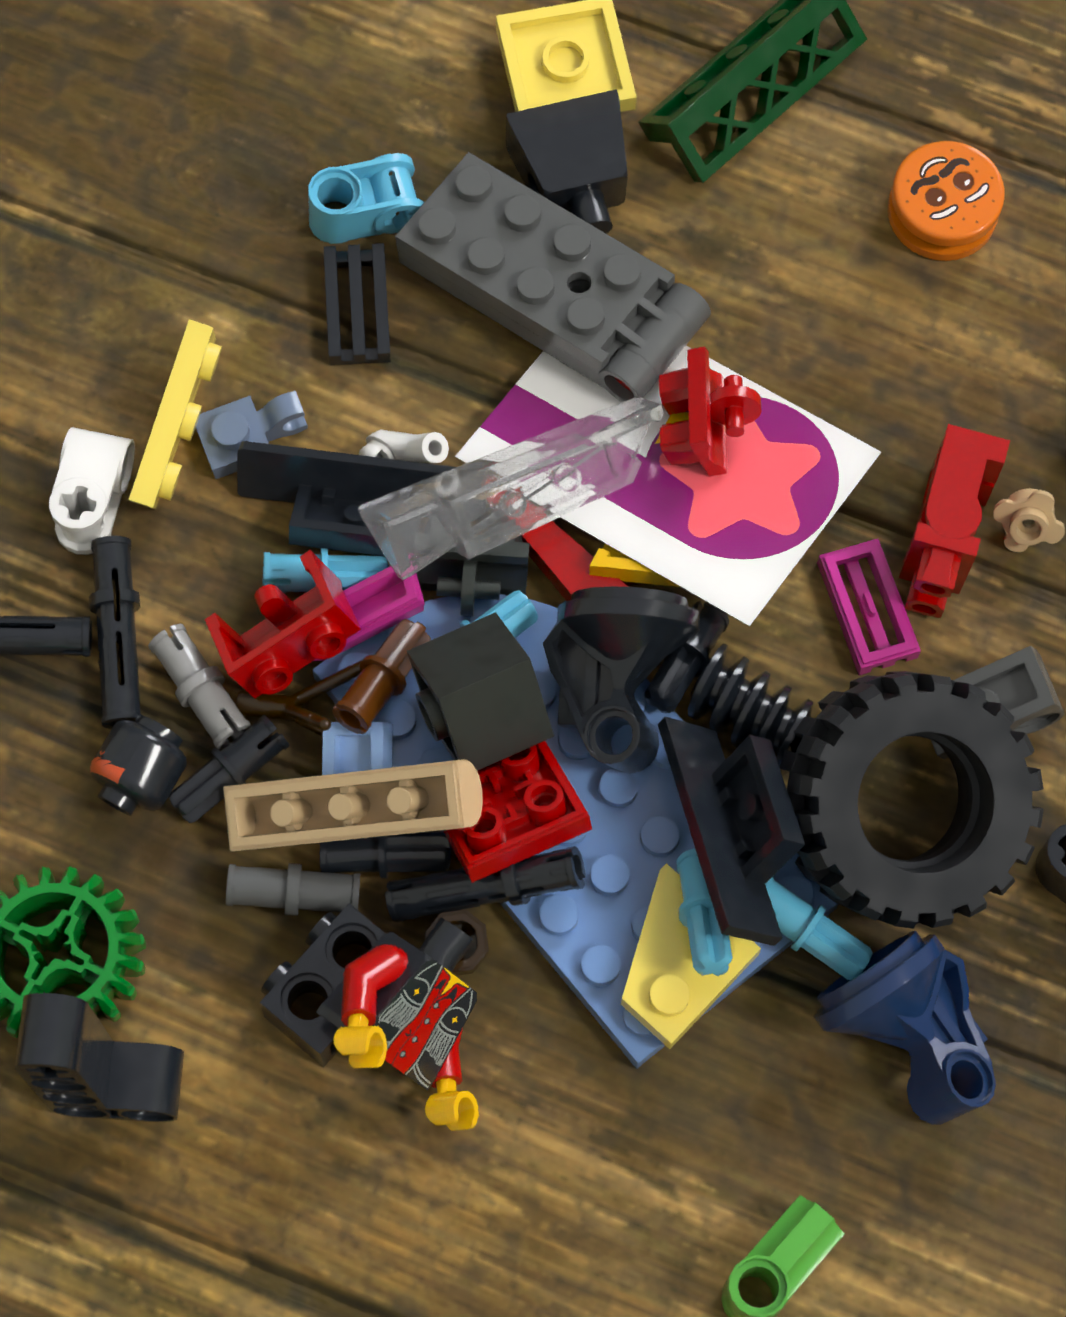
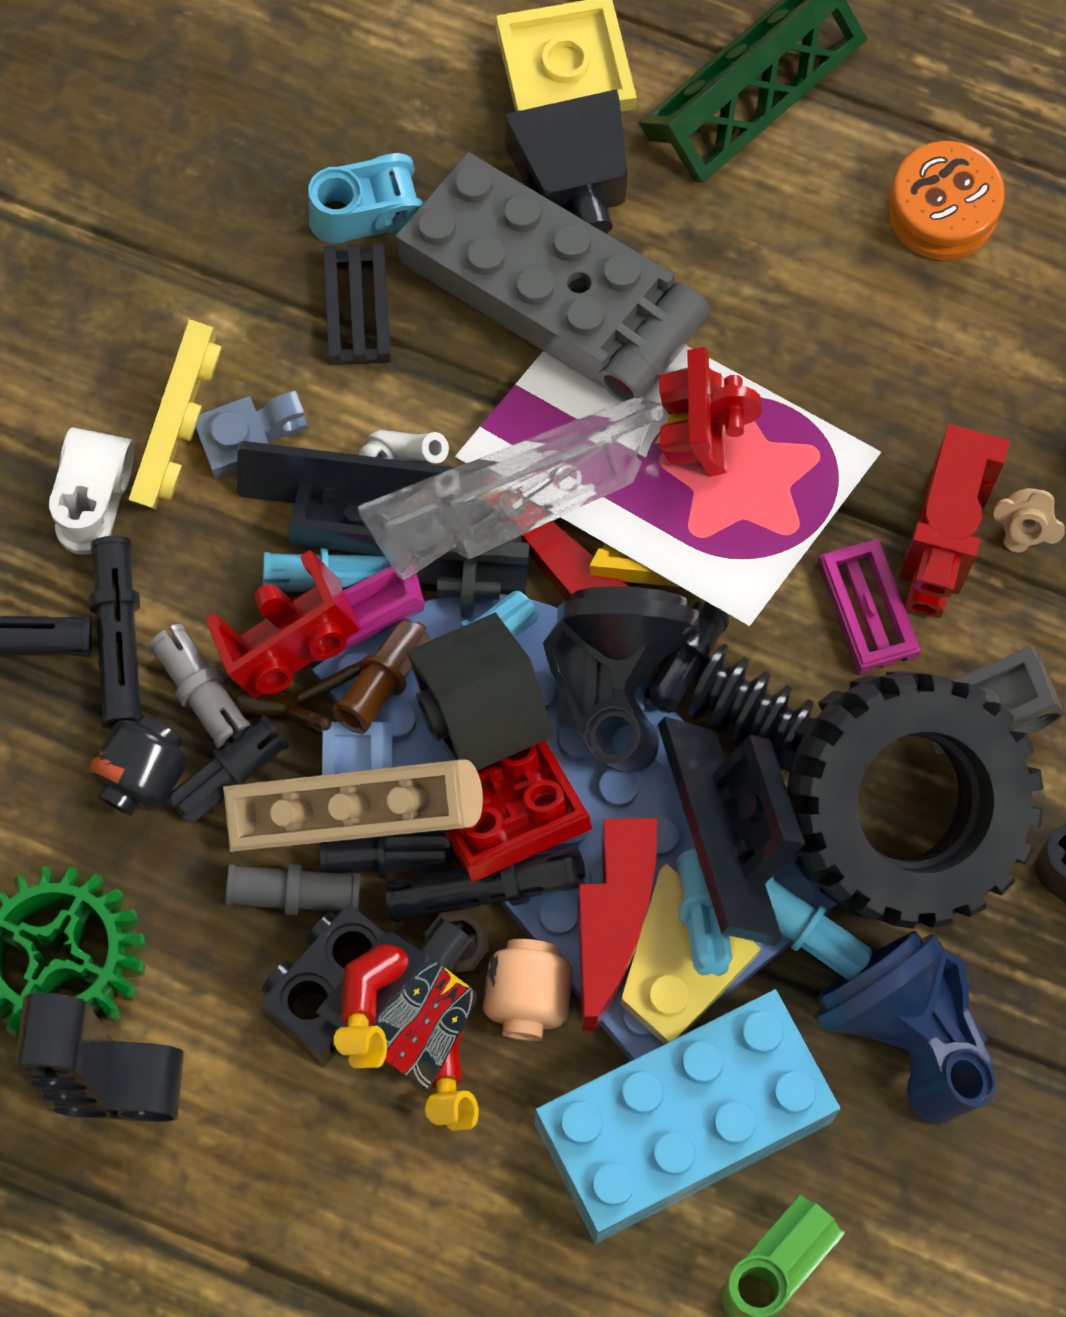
none -> light nougat head [482,939,573,1041]
none -> medium azure brick [534,989,841,1244]
none -> red slope [577,818,657,1031]

